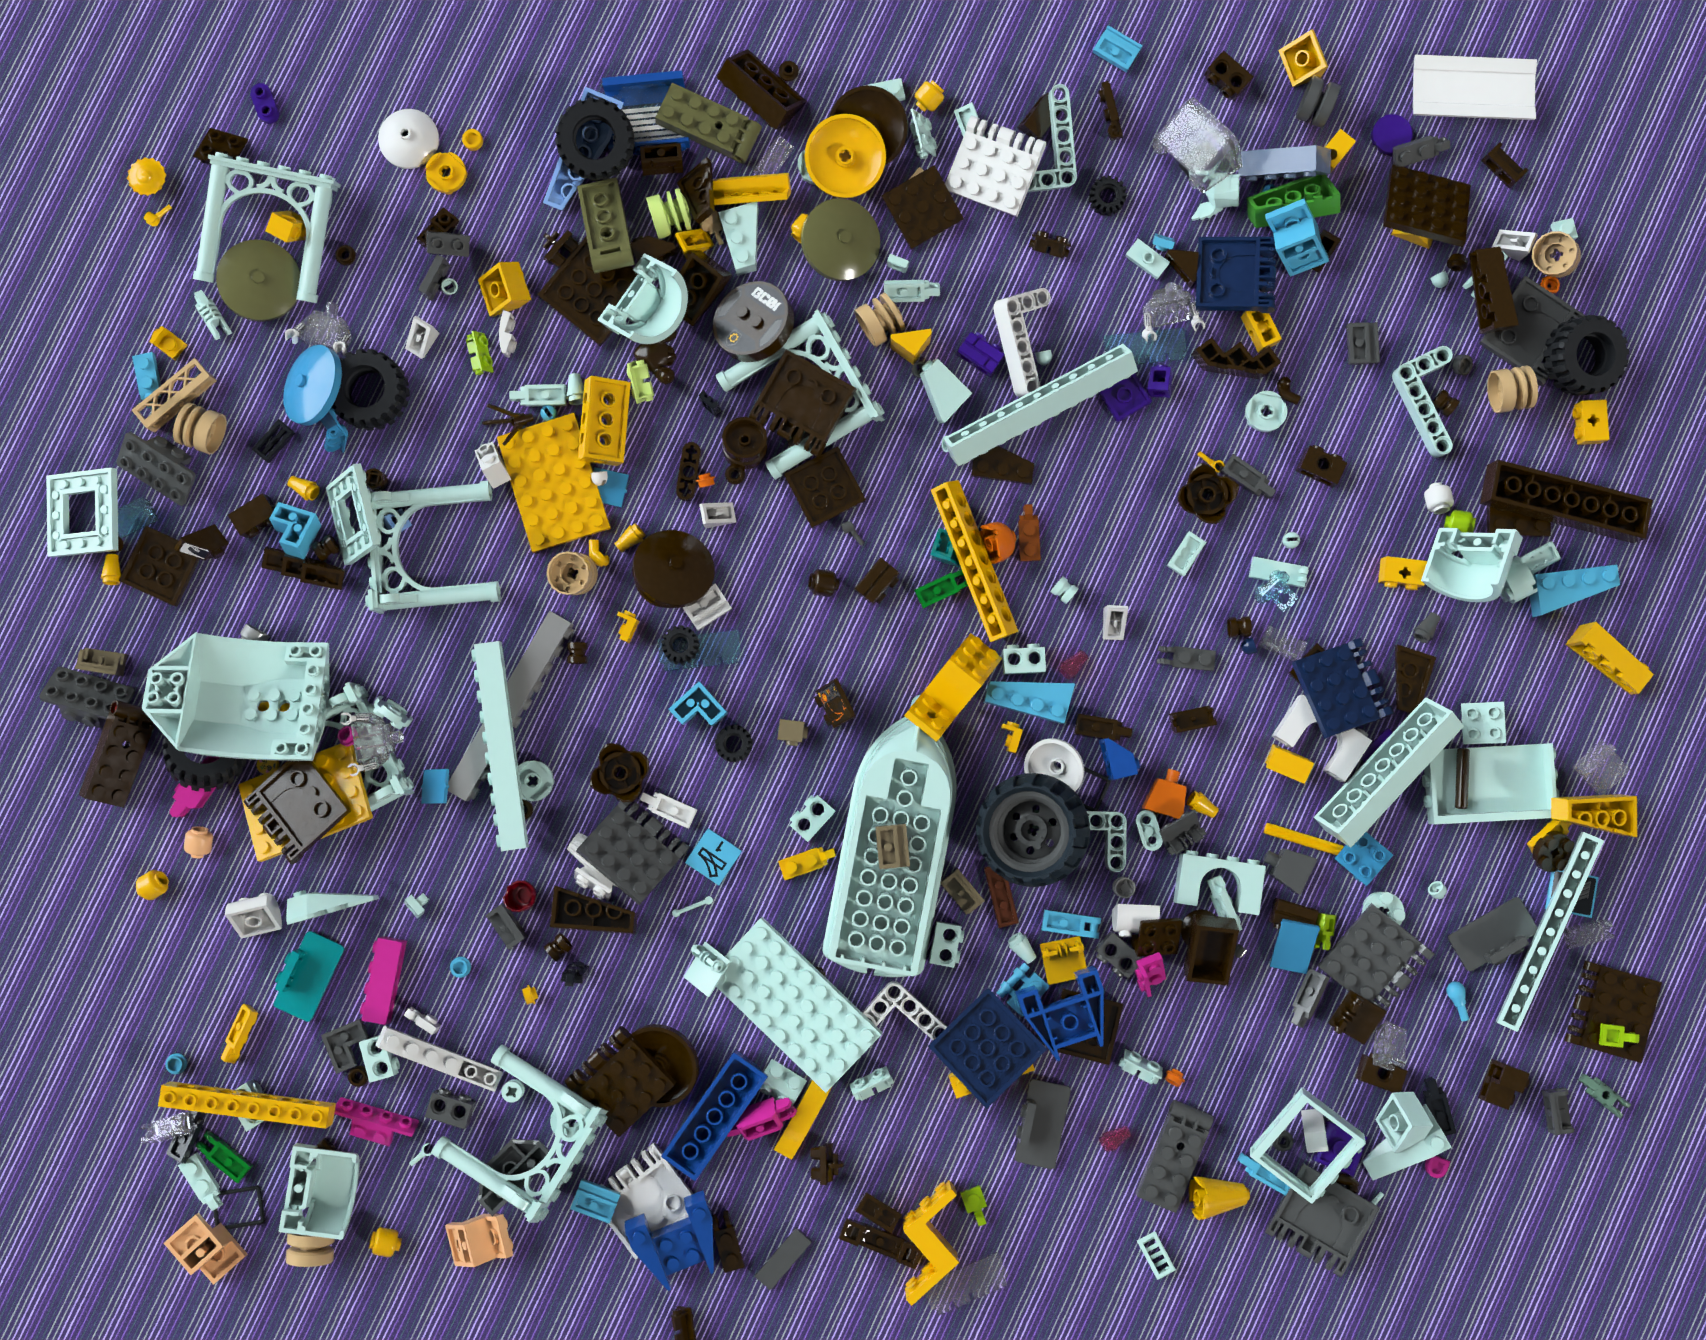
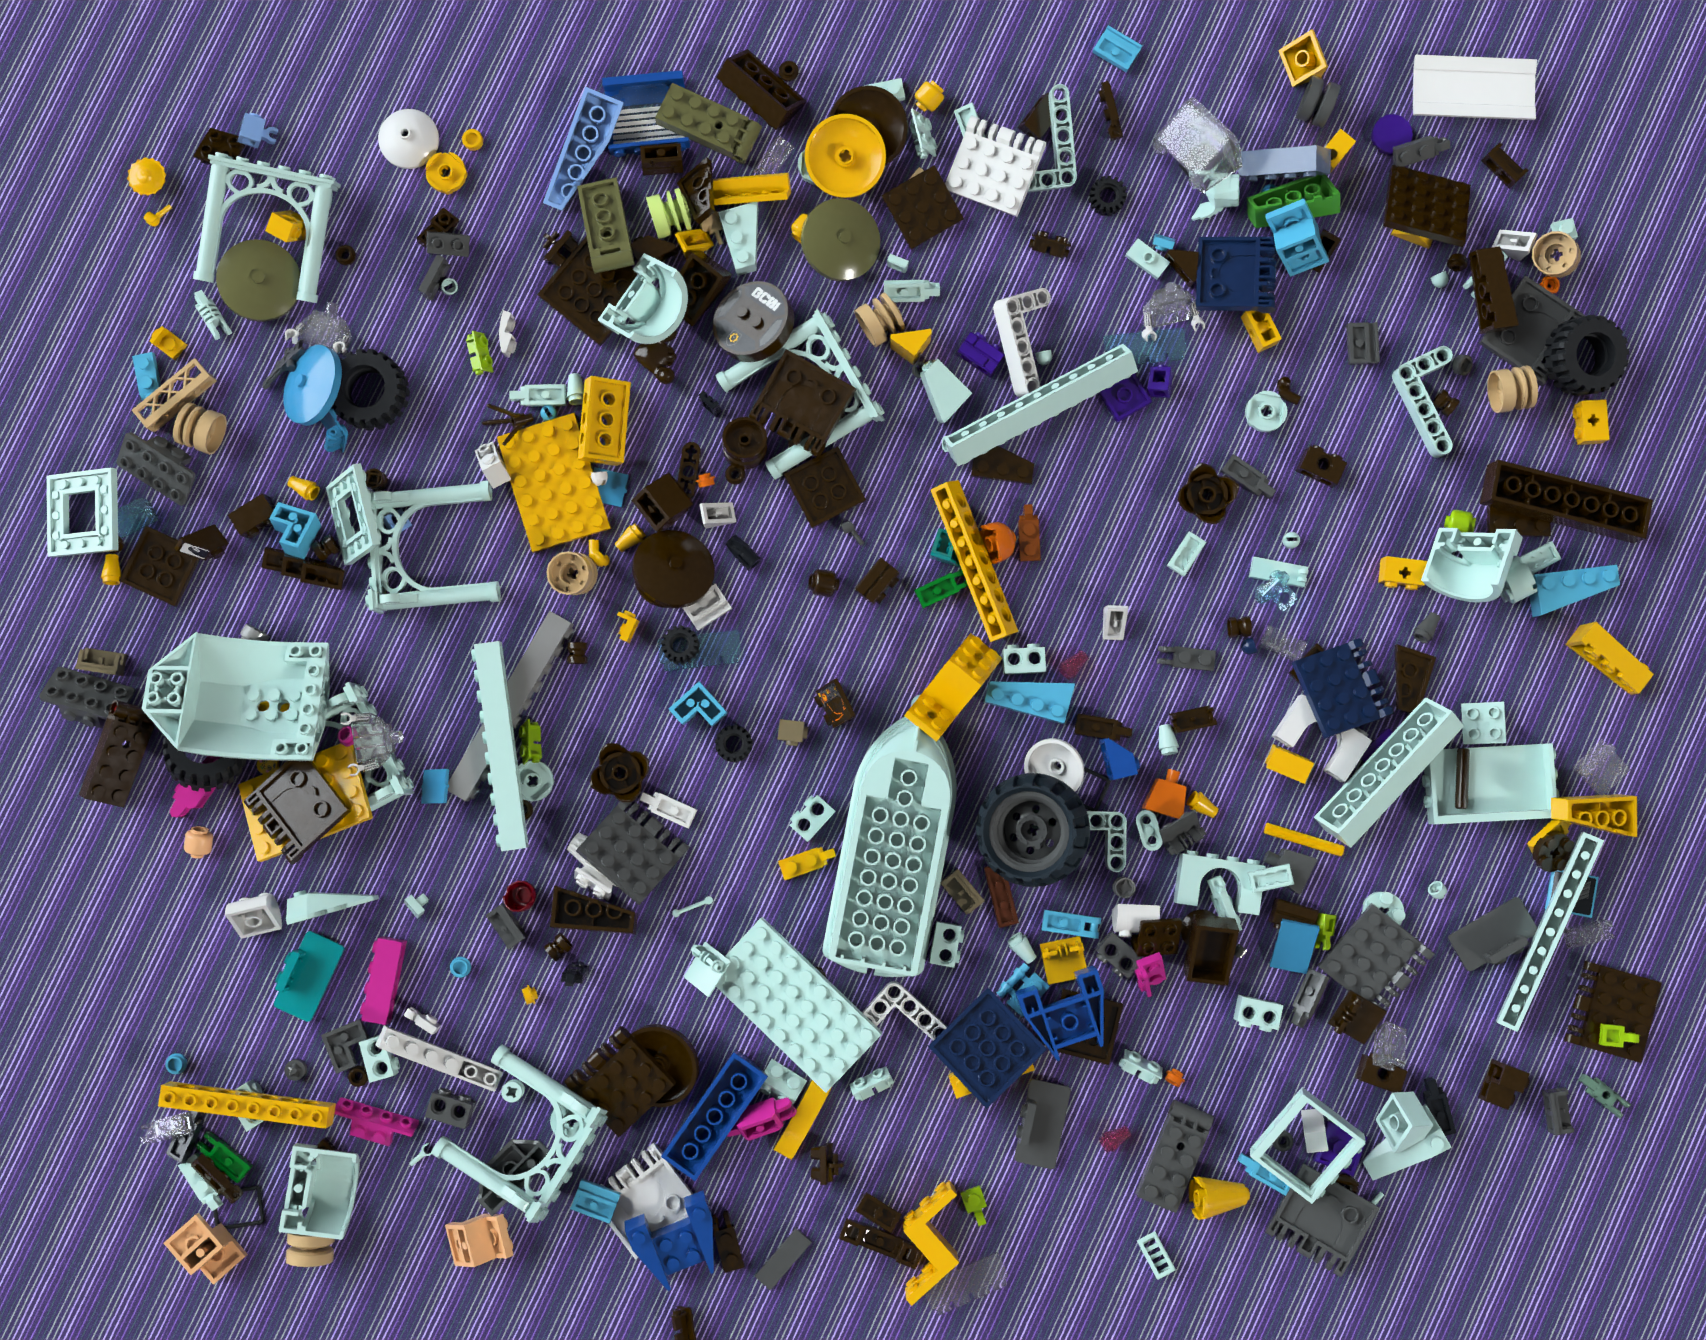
yellow head [136,870,169,900] -> none
yellow hinge [221,1004,258,1064] -> none
dark purple plate [250,83,279,124] -> none
black tile [252,419,296,463] -> none
yellow head [369,1227,402,1257] -> none
light aqua plate [373,696,413,730] -> none
white slope [405,316,439,359] -> none
yellow slope [478,262,531,317] -> none
black tyre [555,97,635,181] -> none
yellowish green hinge [627,359,654,404] -> none
medium azure tile [685,828,742,885] -> none
dark tan plate [875,824,910,869] -> none
yellow bracket [1001,721,1023,754] -> none
light aqua wheel [1050,576,1079,604] -> none
dark brown brick [1191,337,1281,380] -> none
yellow hand [1197,451,1225,473] -> none
dark brown brick [1204,50,1254,101] -> none
dark azure hinge [1334,832,1393,886] -> none
white head [1424,482,1454,514] -> none
dark pink tile [1425,1156,1450,1178] -> none
medium azure piece [1446,981,1469,1021] -> none
none -> dark brown hinge [191,1153,243,1204]
none -> light blue brick [237,113,278,149]
none -> dark grey piece [262,340,305,390]
none -> dark grey tile [284,1059,307,1081]
none -> lime hinge [519,719,542,765]
none -> dark brown slope [631,473,694,532]
none -> black hinge [726,535,762,571]
none -> light aqua cone [1159,724,1179,755]
none -> light aqua brick [1233,994,1283,1032]
none -> light aqua plate [1248,863,1294,893]

